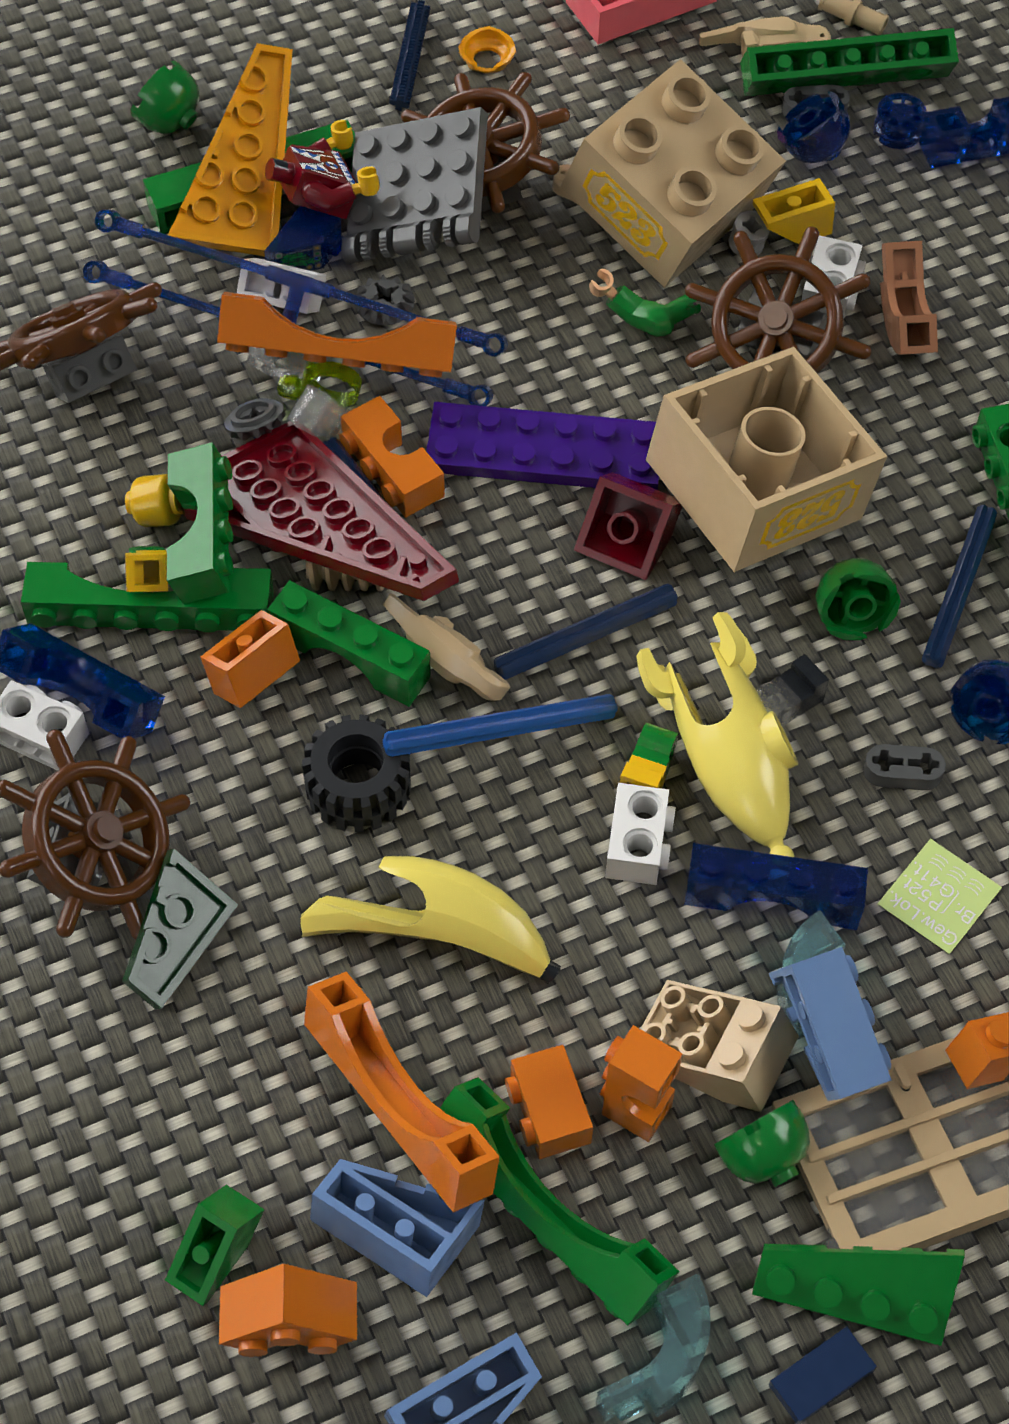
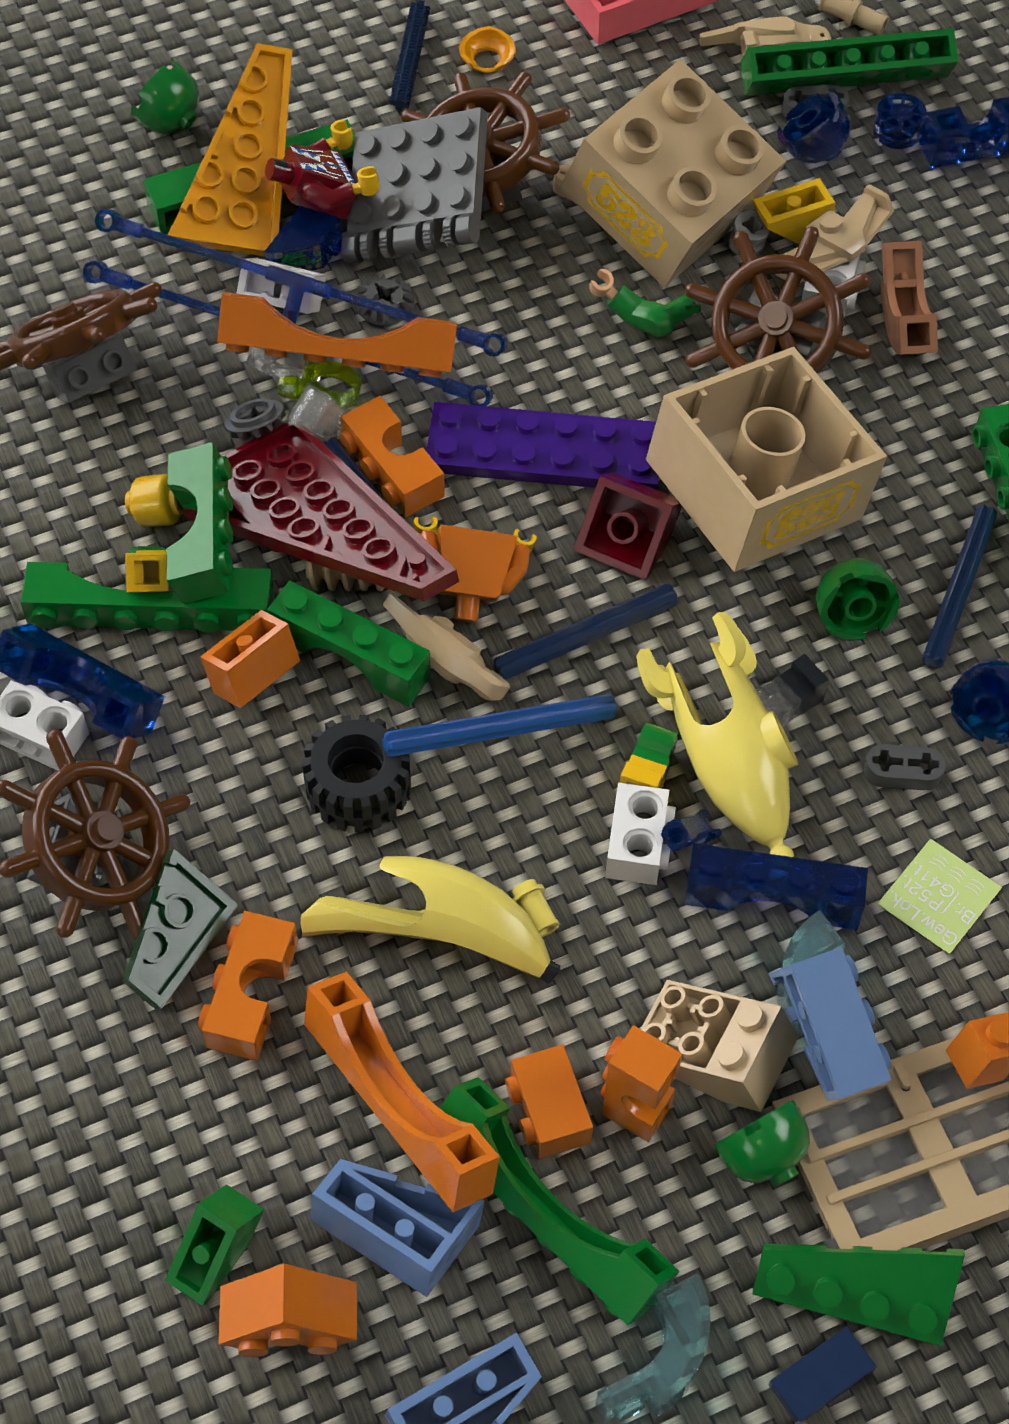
none -> orange arch [198,910,298,1061]
none -> orange torso [413,517,537,622]
none -> light yellow pin [512,879,560,937]
none -> clear blue bar [661,809,722,850]
none -> tan plate [775,185,894,282]

